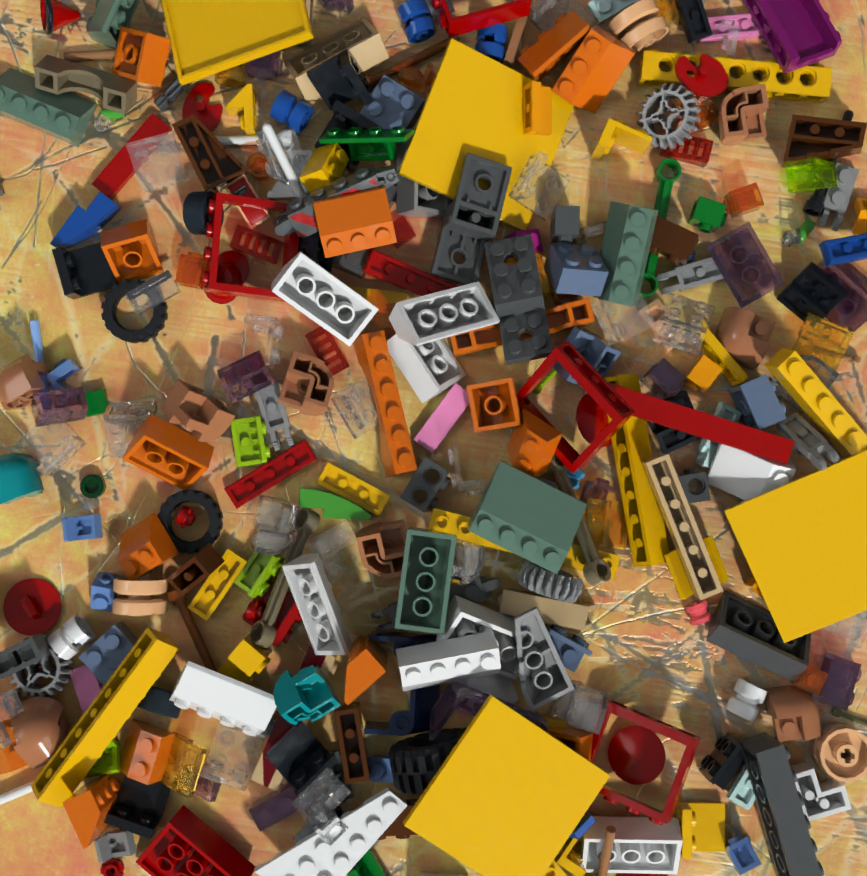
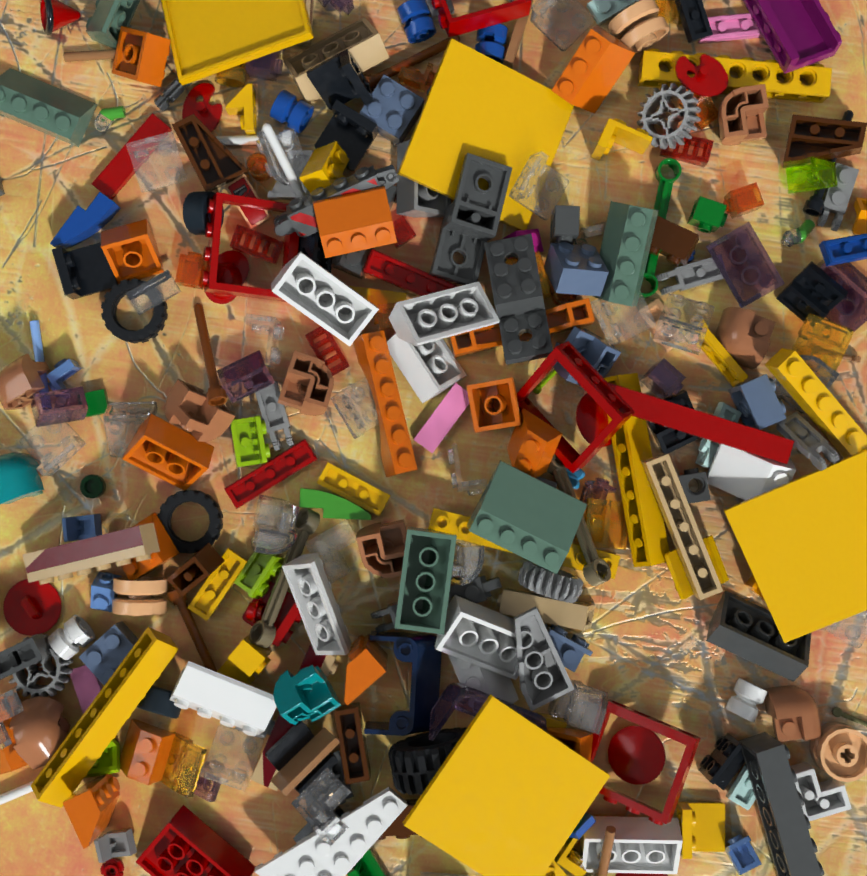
dark tan arch [35,55,137,115] -> none
black bracket [104,775,172,839] -> none
red plate [176,506,197,529] -> none
brick [249,783,305,831] -> none
green bracket [319,126,415,161] -> none
medium blue bracket [369,755,394,783] -> none
white slope [396,631,501,692] -> none
dark grey brick [400,457,451,513] -> none
orange slope [517,10,591,82] -> none
light orange panel [524,81,552,136] -> none
light orange brick [682,355,723,393] -> none
coral wheel [684,599,714,626] -> none
clear bracket [715,19,740,56] -> none
clear orange brick [788,665,828,696] -> none
clear purple brick [812,652,862,711] -> none
none -> brick [23,522,160,585]
none -> dark orange piece [194,303,227,406]
none -> medium nougat tile [270,728,340,796]

